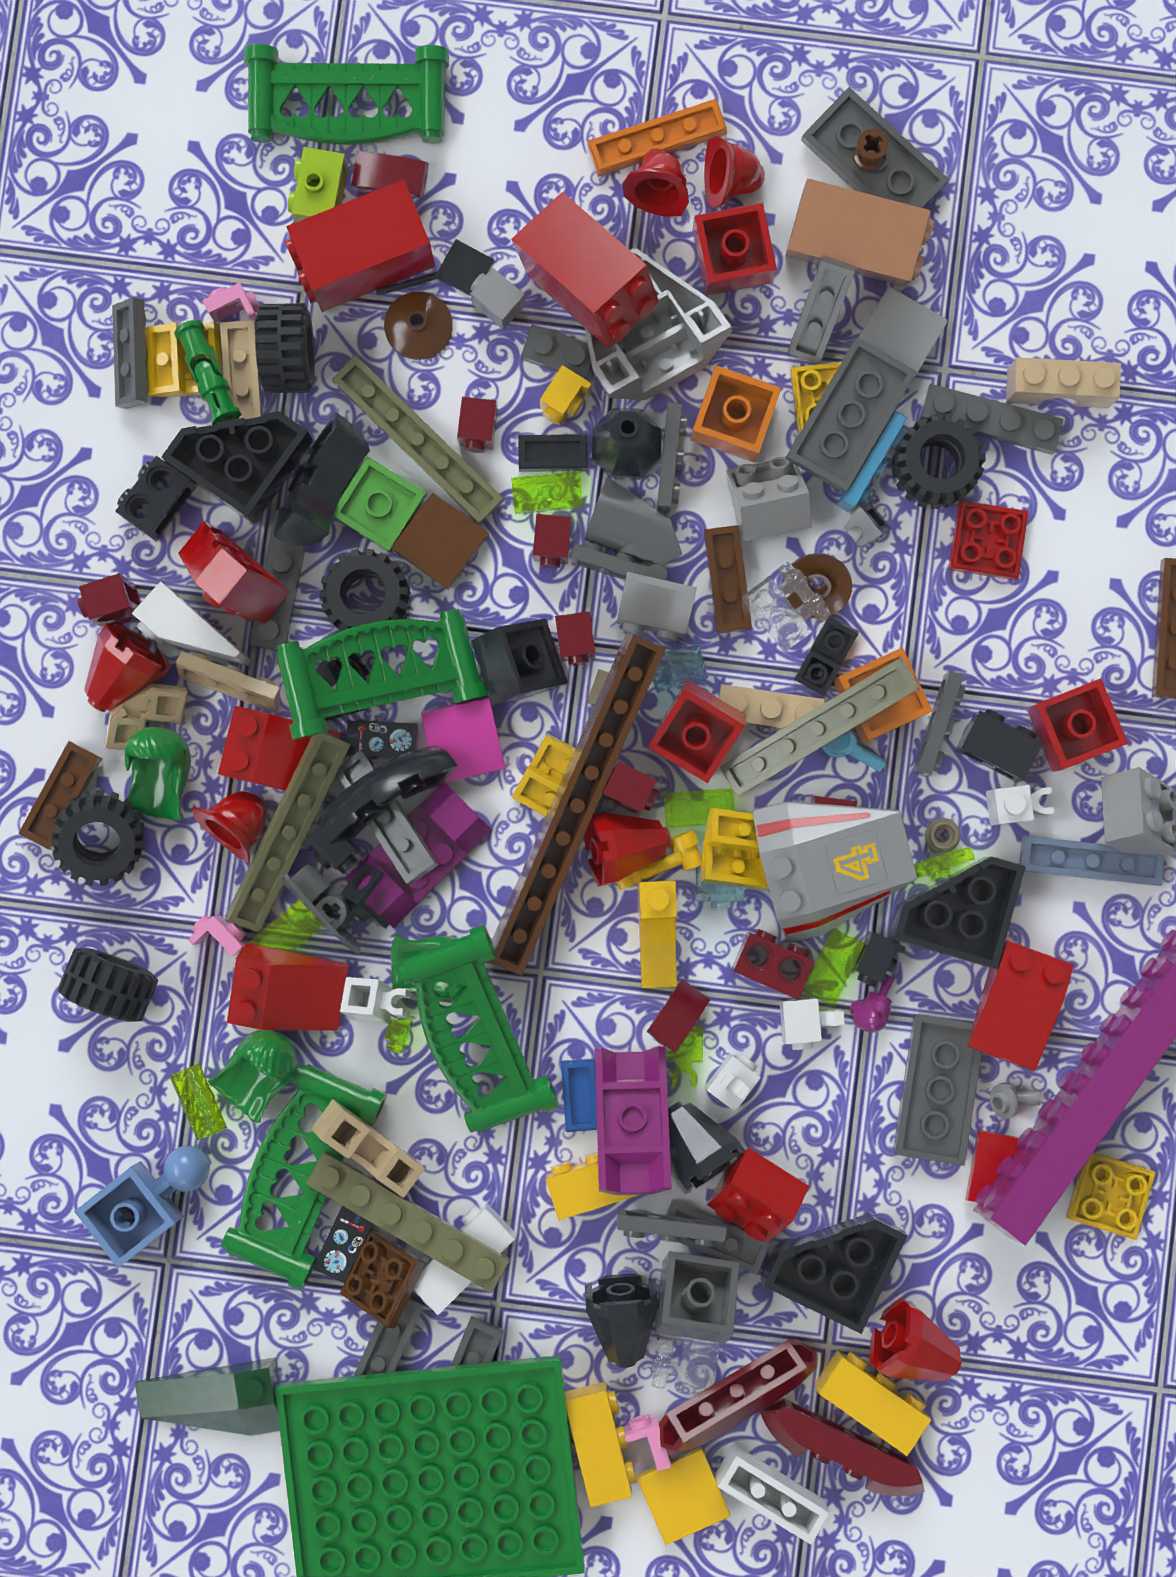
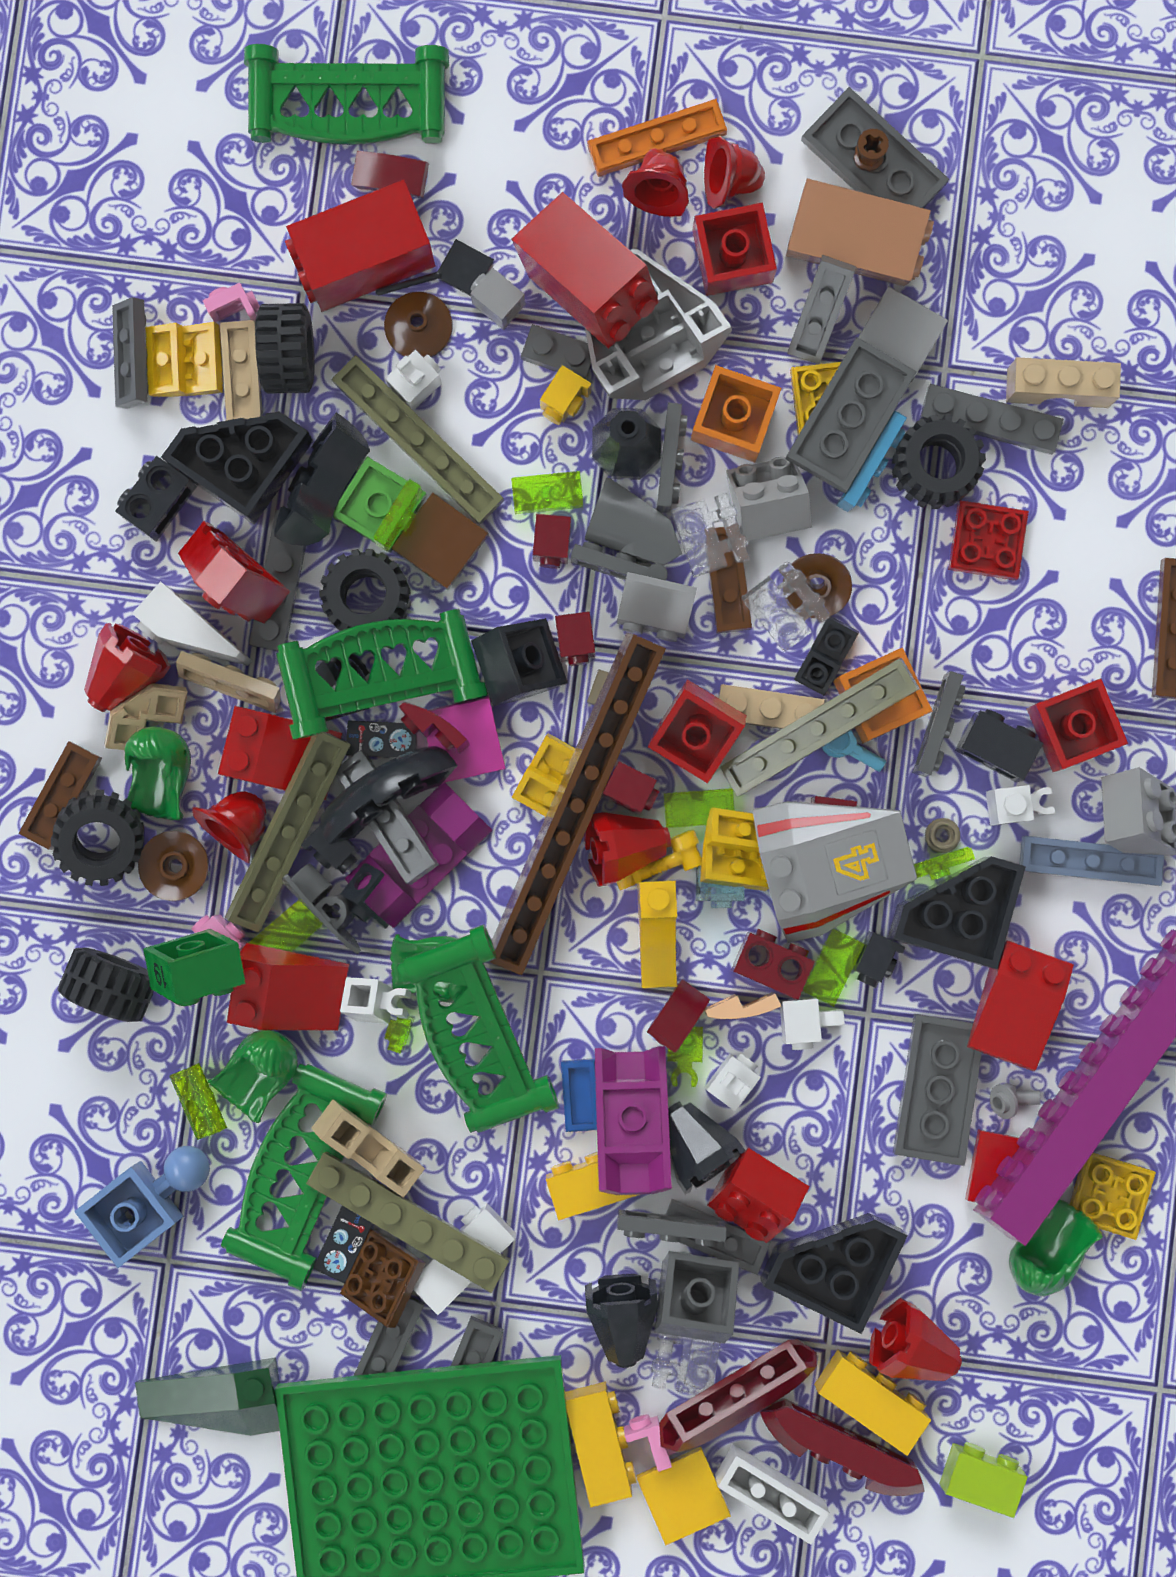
dark red brick [77,573,142,628] -> none
green piece [174,320,242,425] -> none
lime brick [288,147,349,222] -> none
dark red brick [457,396,498,453] -> none
black tile [518,434,588,472] -> none
clear light blue bracket [652,645,709,693] -> none
tile [844,502,892,547] -> none
magenta piece [850,976,895,1033] -> none
none -> reddish brown dish [138,831,209,901]
none -> green brick [143,929,246,1006]
none -> clear neon green plate [373,479,423,552]
none -> white brick [385,350,442,411]
none -> dark red slope [399,702,470,754]
none -> clear plate [671,493,750,578]
none -> light nougat slope [704,992,782,1019]
none -> lime brick [939,1442,1028,1518]
none -> green piece [1009,1199,1103,1297]

